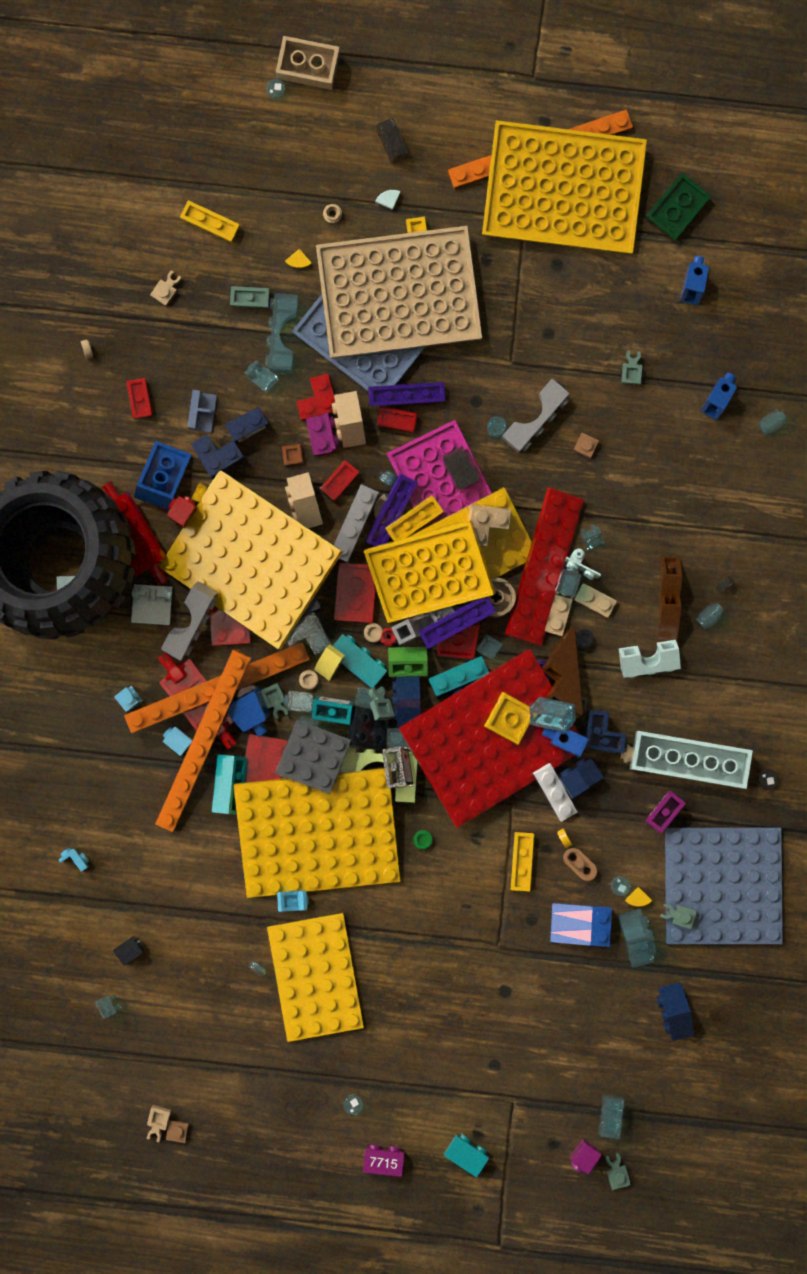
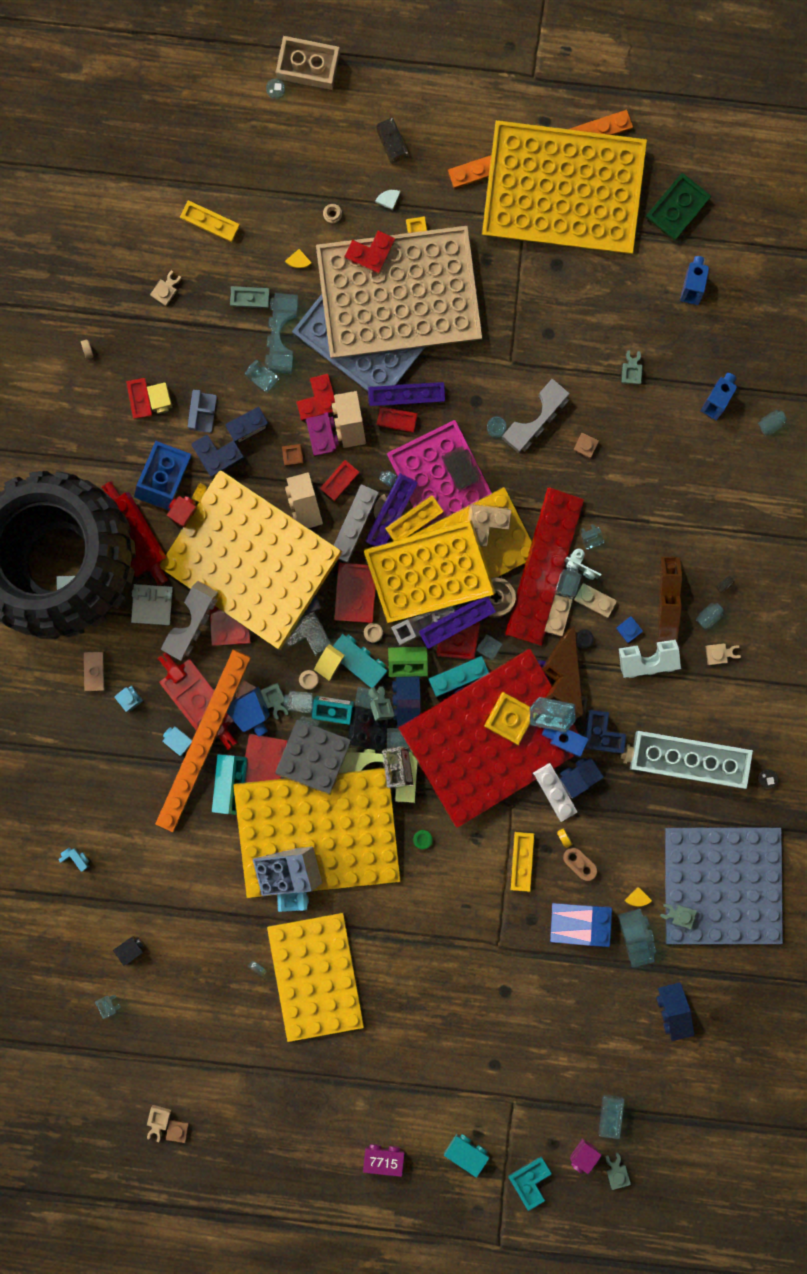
orange plate [124,642,310,734] -> none
clear light blue tile [343,1095,363,1115] -> none
red plate [380,628,397,646] -> none
clear light blue tile [611,876,631,896] -> none
magenta brick [644,791,686,833] -> none
none -> medium nougat plate [84,652,104,691]
none -> light yellow brick [147,383,172,414]
none -> sand blue slope [252,847,322,896]
none -> red plate [344,231,395,274]
none -> teal plate [508,1156,551,1211]
none -> blue plate [615,616,643,643]
none -> tan plate [705,644,741,665]

